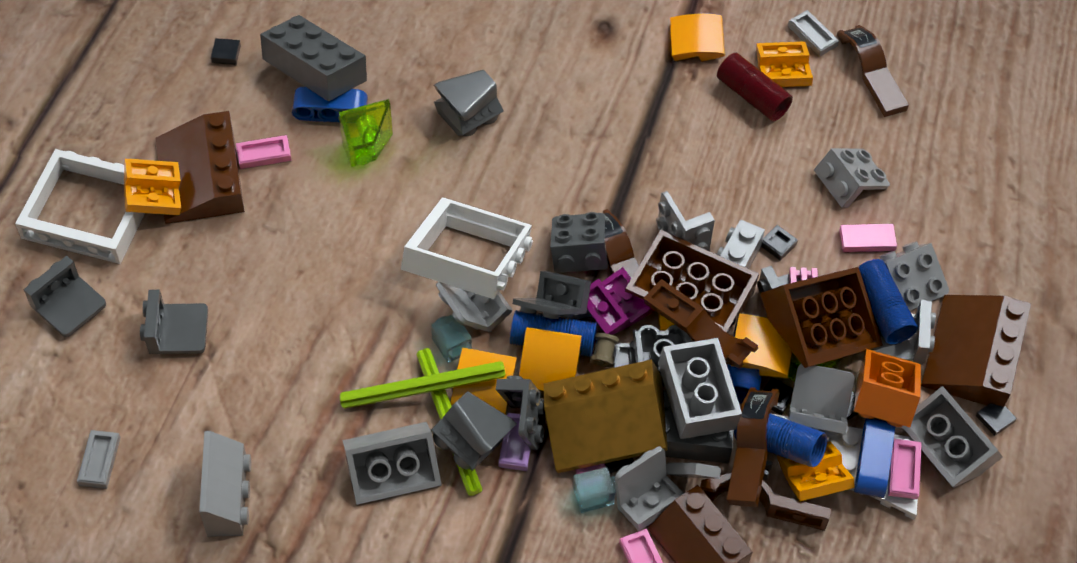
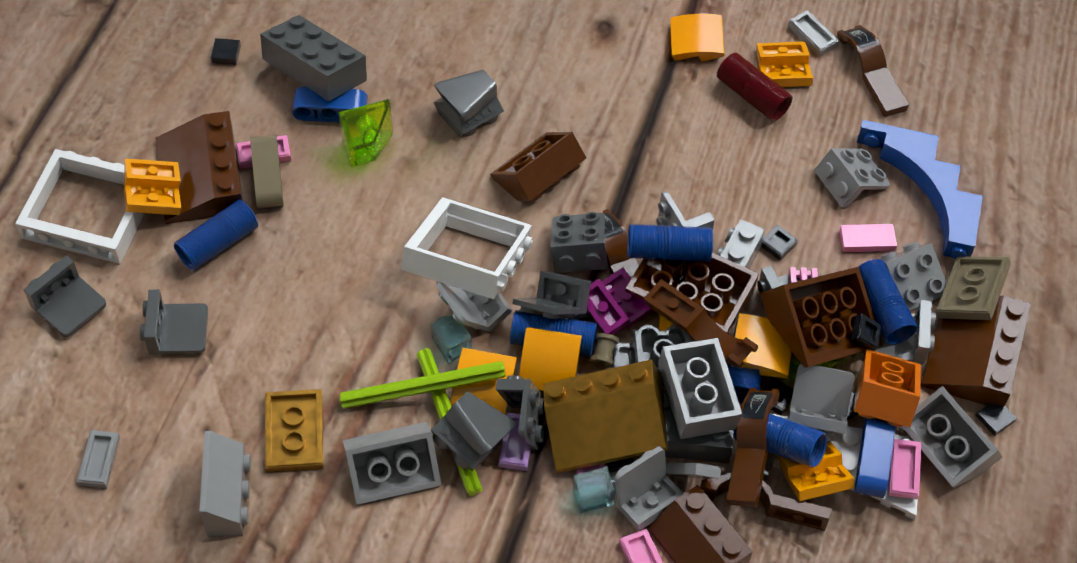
none -> blue piece [174,200,258,271]
none -> dark tan beam [250,135,284,209]
none -> pearl gold tile [265,389,324,473]
none -> reddish brown slope [490,132,586,202]
none -> blue piece [627,224,713,262]
none -> black tile [851,313,881,351]
none -> arch [857,120,983,259]
none -> dark tan tile [936,256,1011,320]

